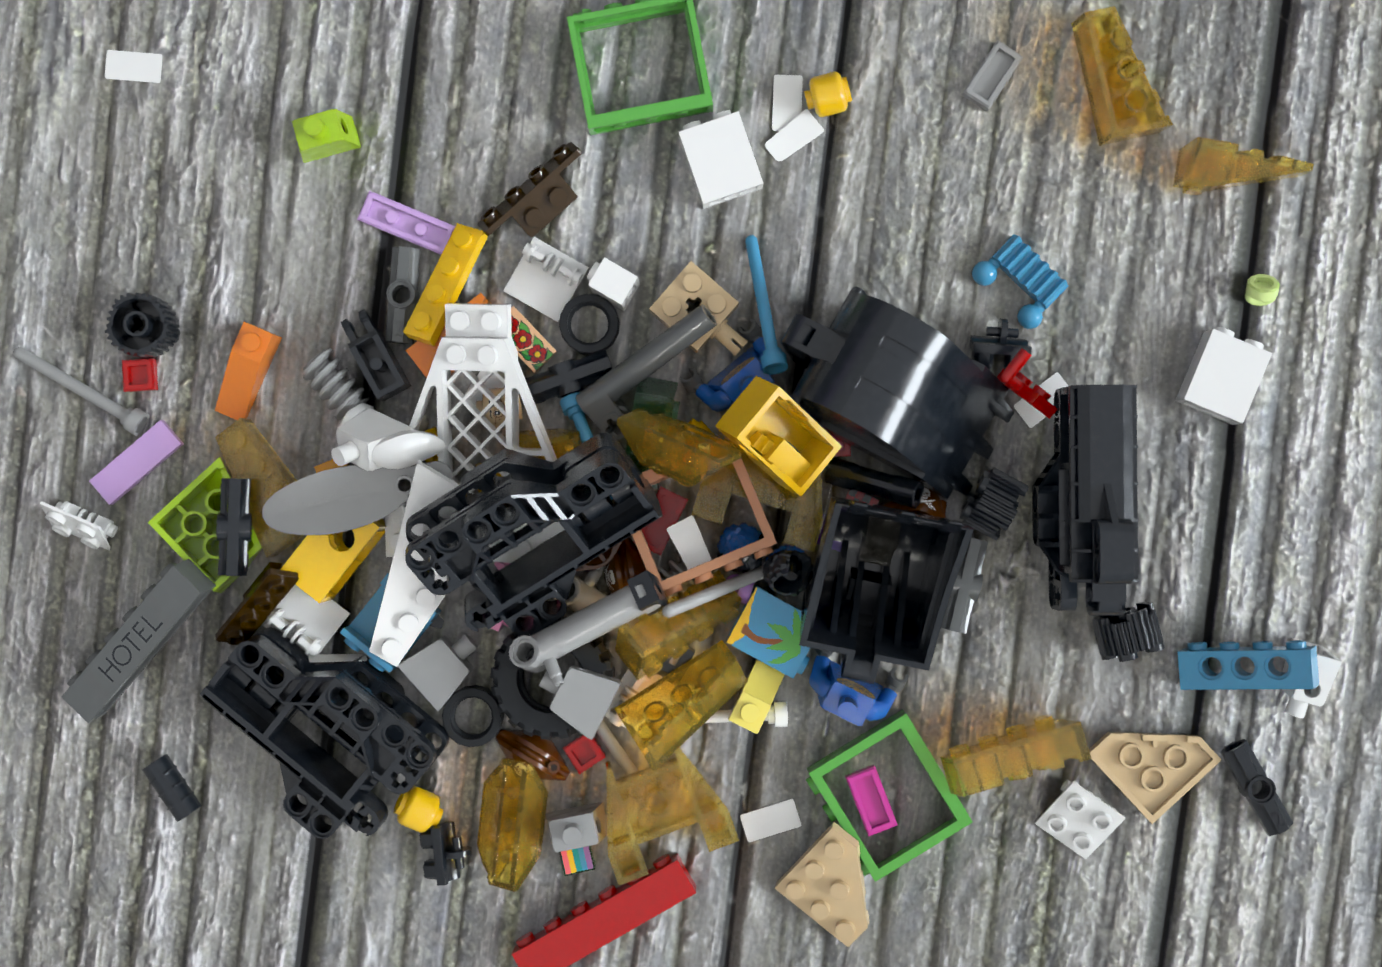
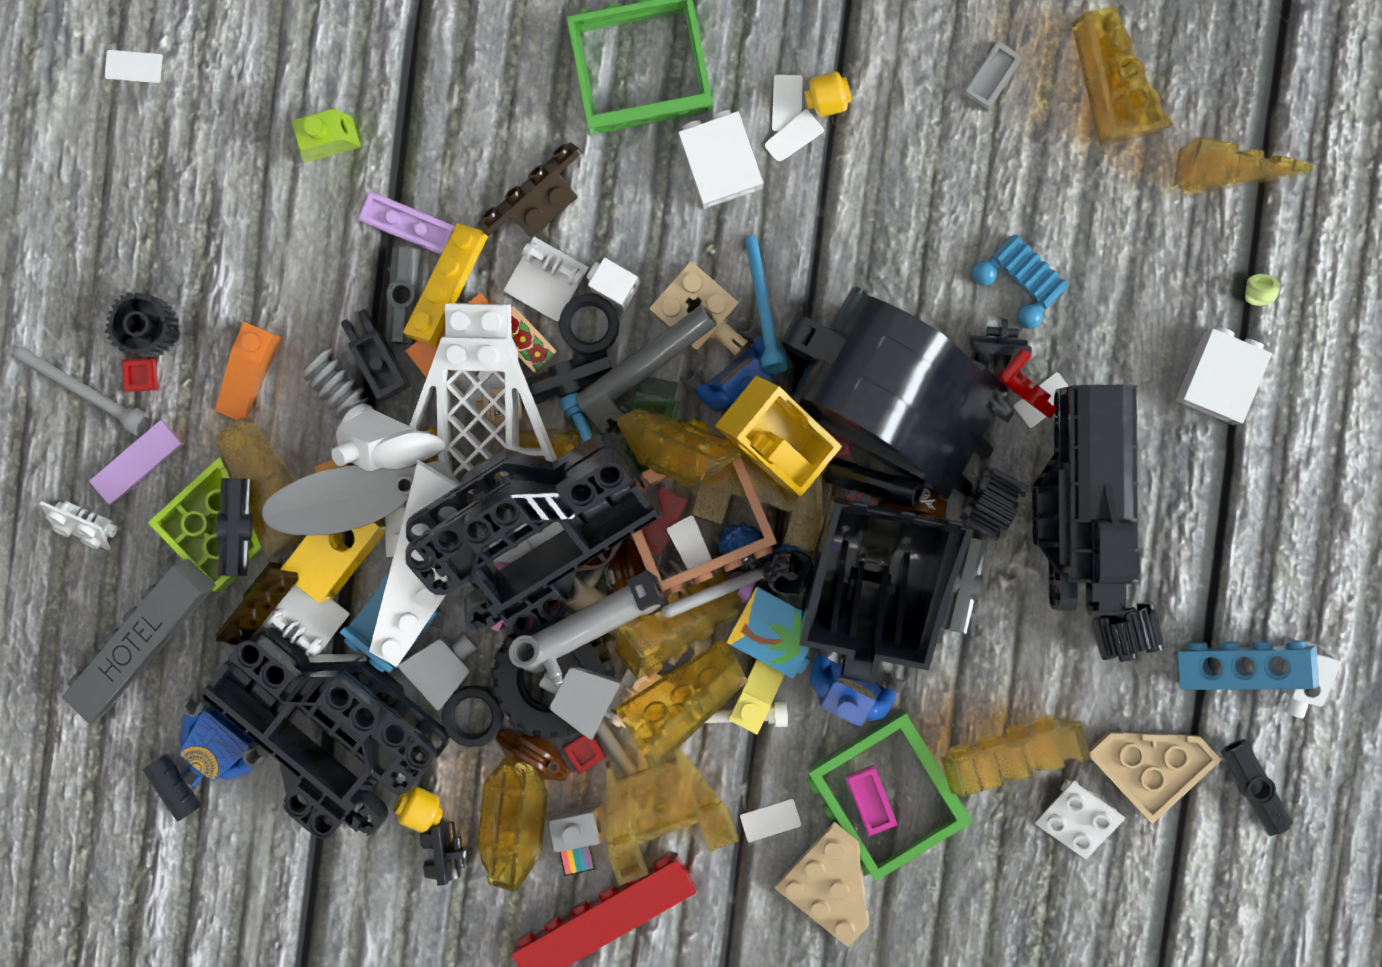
none -> torso [179,693,268,787]

